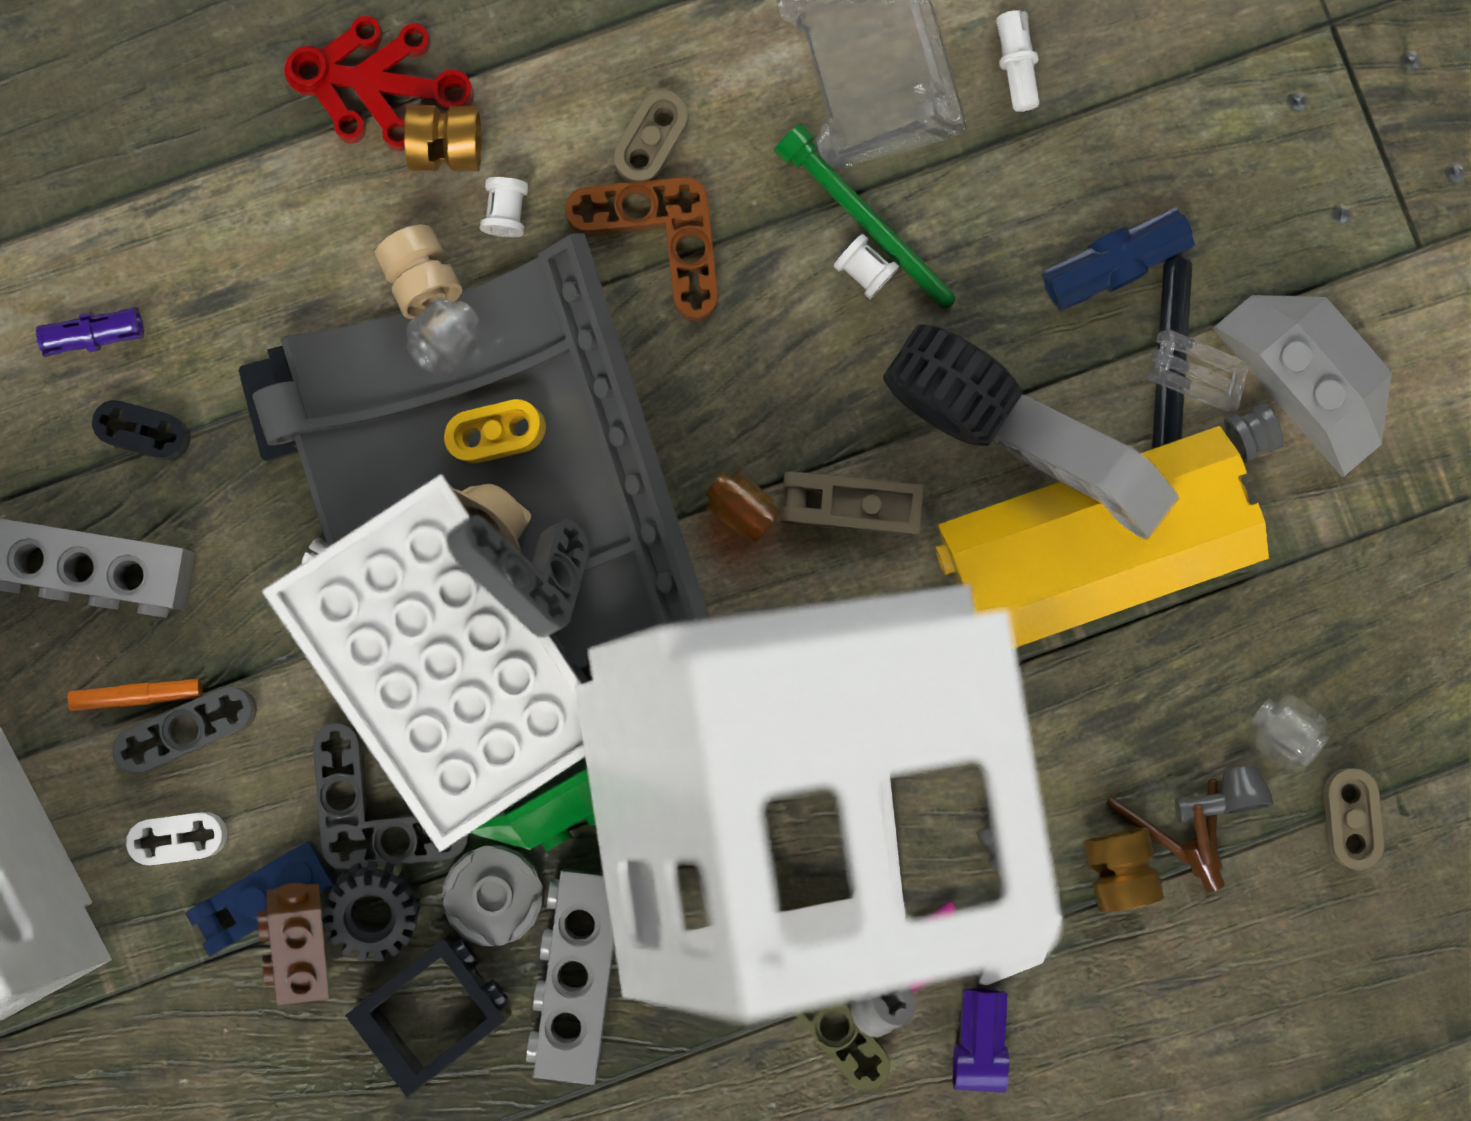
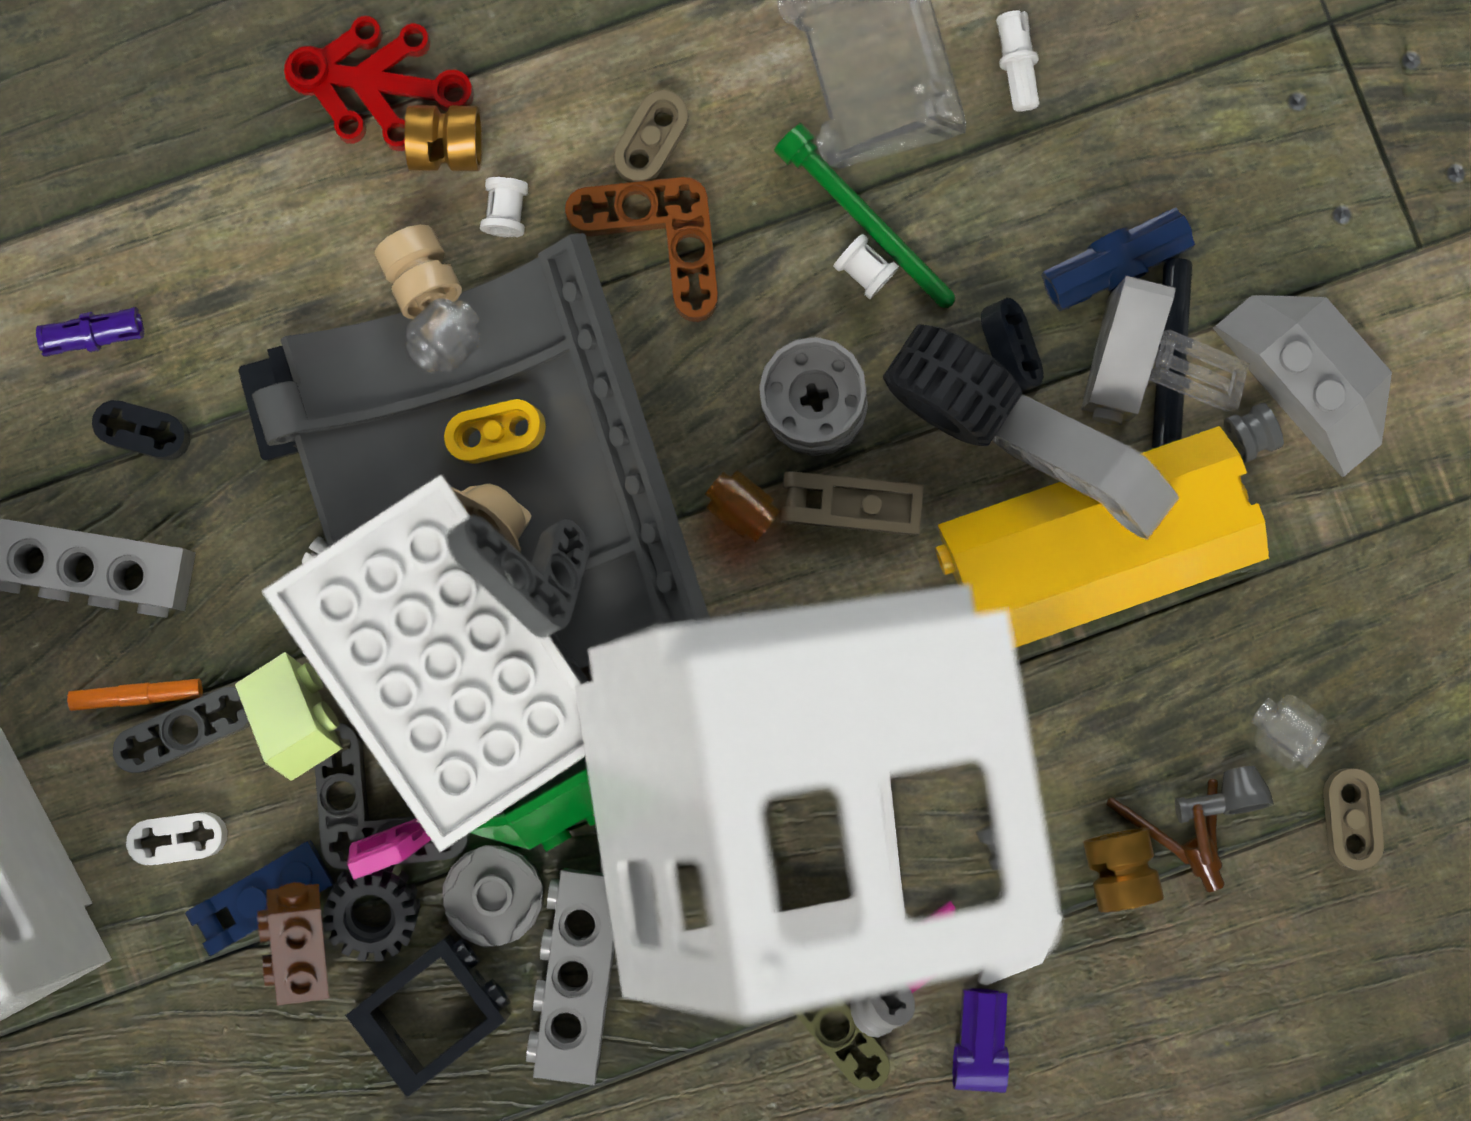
none -> yellowish green brick [235,652,342,781]
none -> dark pink tile [347,818,432,880]
none -> light grey wheel [759,337,868,456]
none -> black beam [981,298,1044,393]
none -> light grey slope [1081,276,1176,426]

